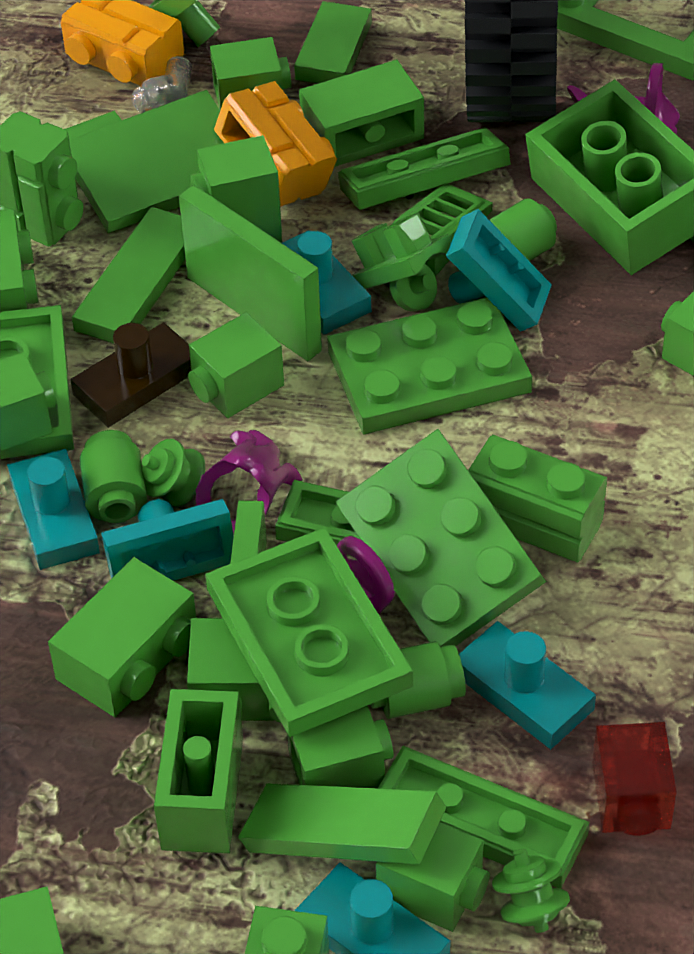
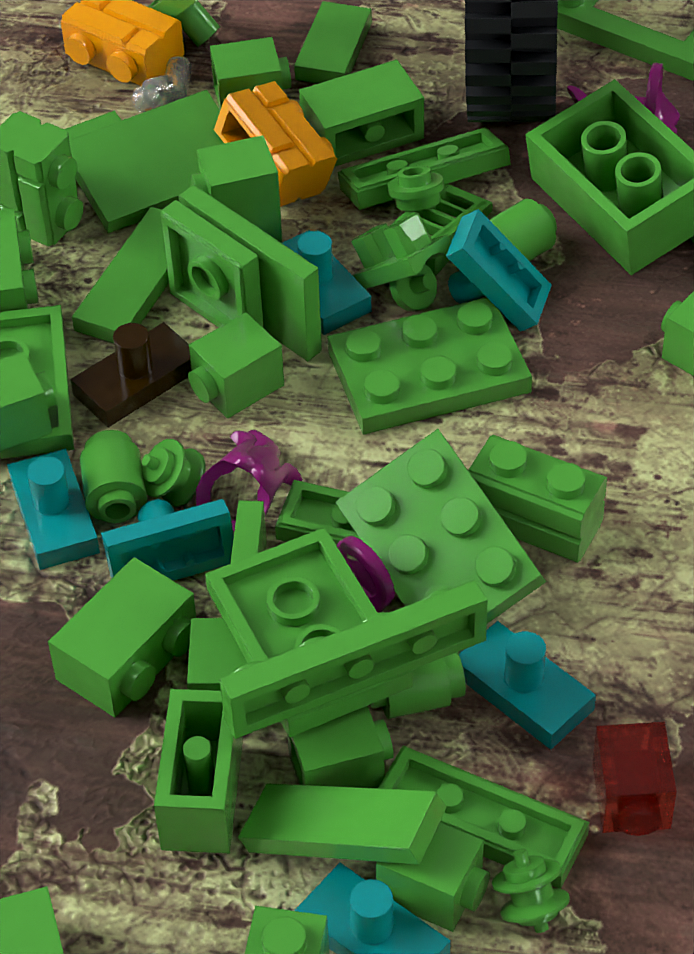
none -> bright green tile [161,200,263,328]
none -> bright green plate [220,580,488,739]
none -> bright green plate [388,165,444,211]

